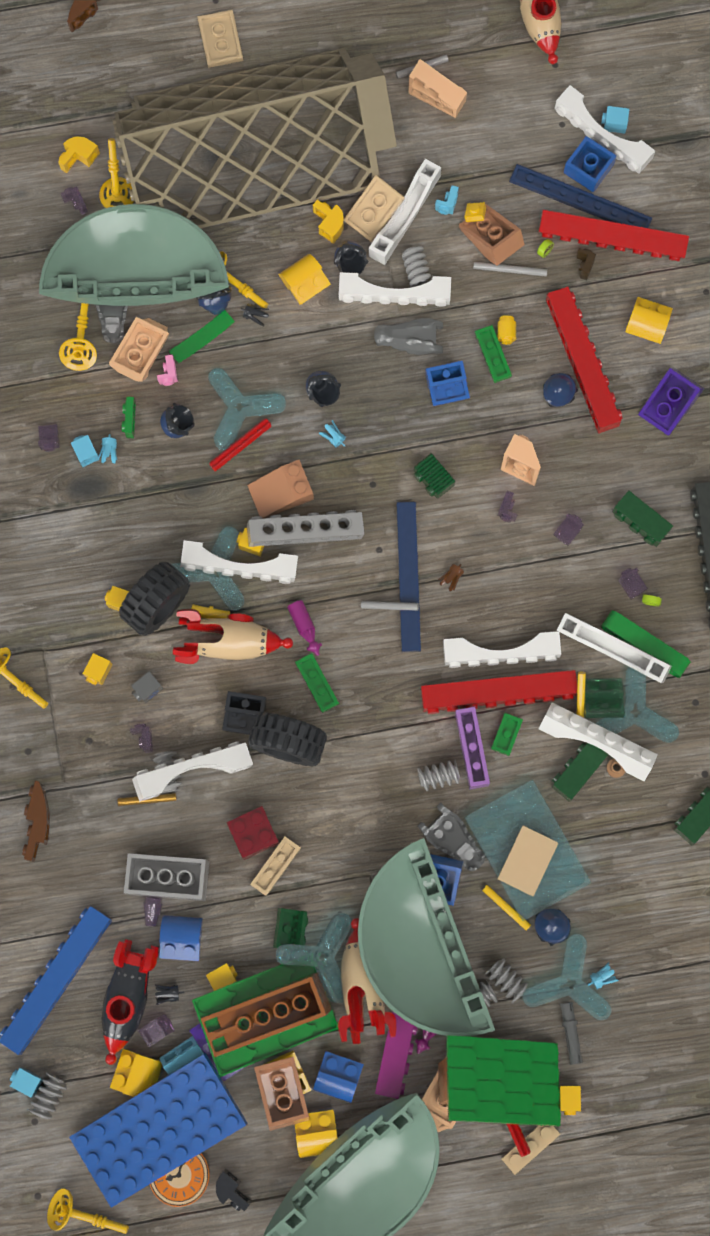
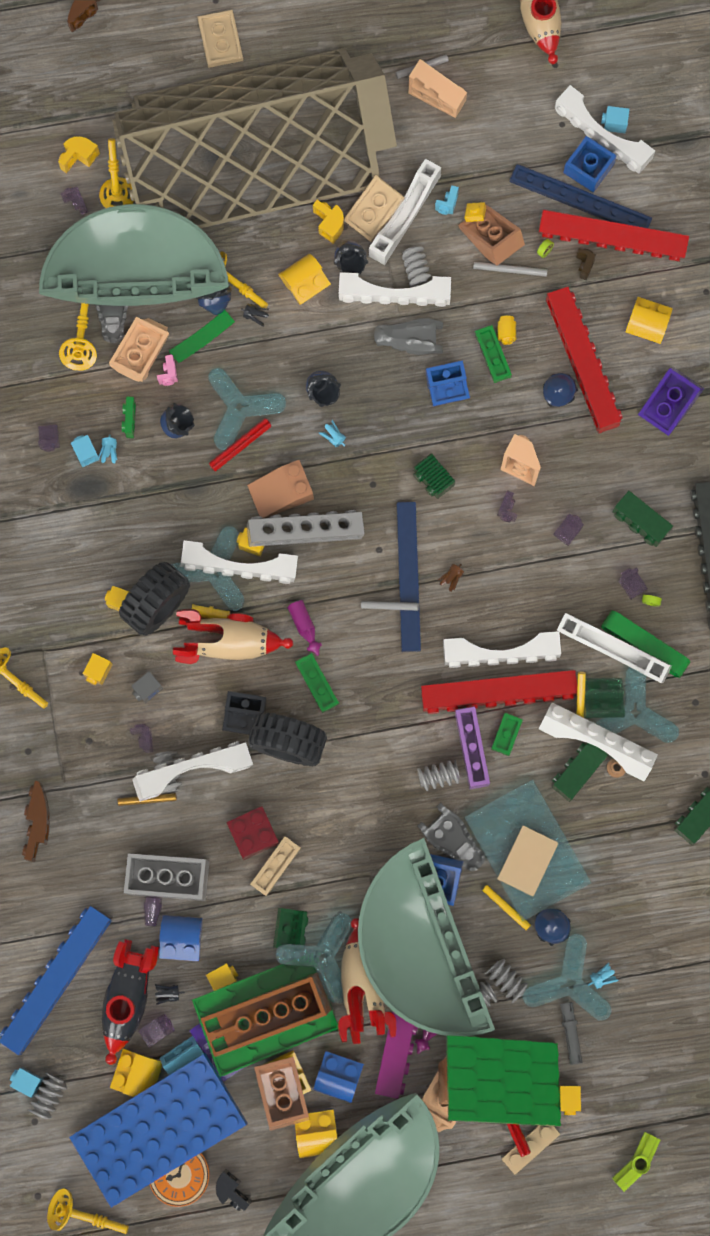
none -> lime piece [612,1132,661,1192]

